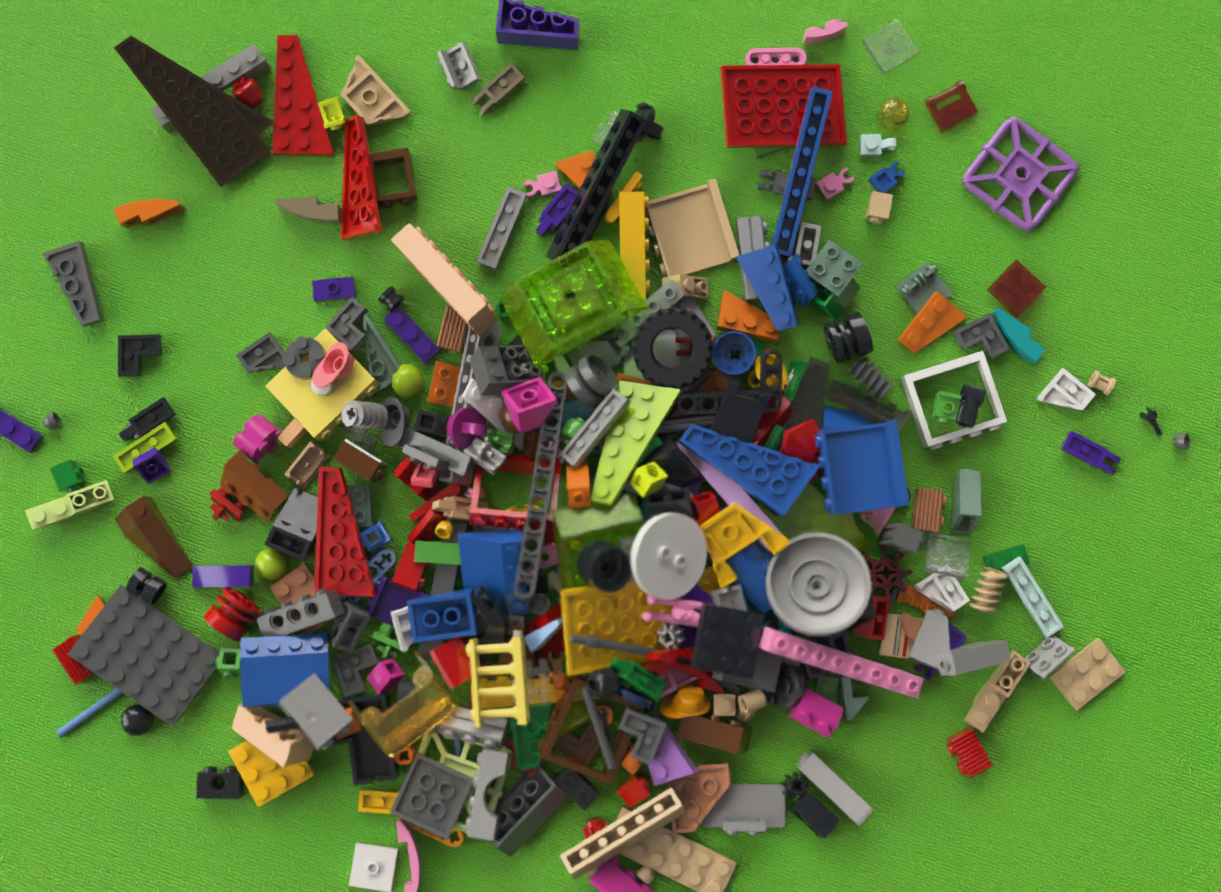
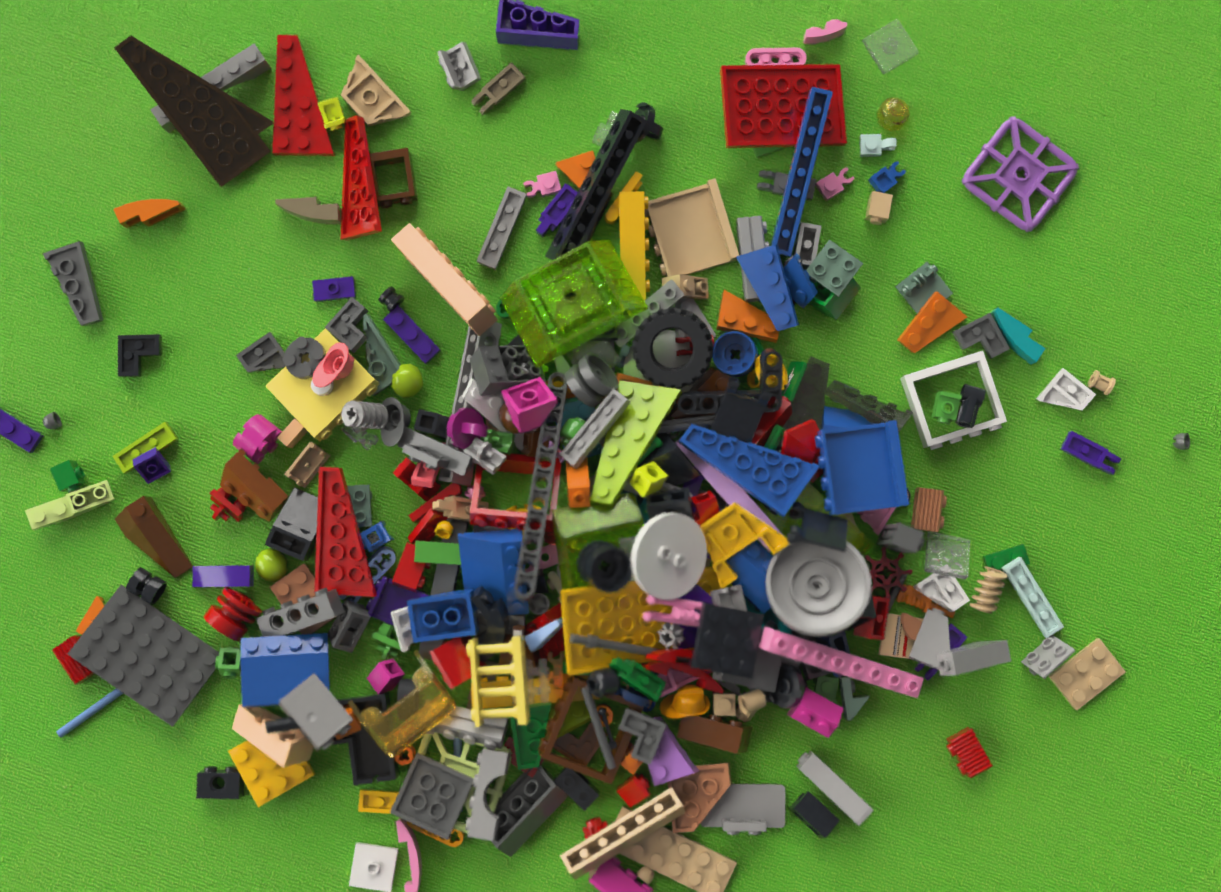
black hinge [119,397,177,442] -> none
black hair [120,704,154,736] -> none
red head [232,77,263,109] -> none
dark grey plate [332,643,379,698] -> none
reddish brown piece [333,439,387,483] -> none
orange hinge [427,361,461,408] -> none
nougat brick [437,306,469,354] -> none
black gear [780,772,808,799] -> none
black wheel [823,312,873,365] -> none
dark grey piece [847,357,894,400] -> none
clear red plate [925,80,978,132] -> none
sand green slope [950,469,982,534] -> none
tan slope [964,650,1031,732] -> none
clear red plate [986,259,1046,318] -> none
black hand [1140,408,1162,435] -> none
none -> black flag [787,502,847,552]

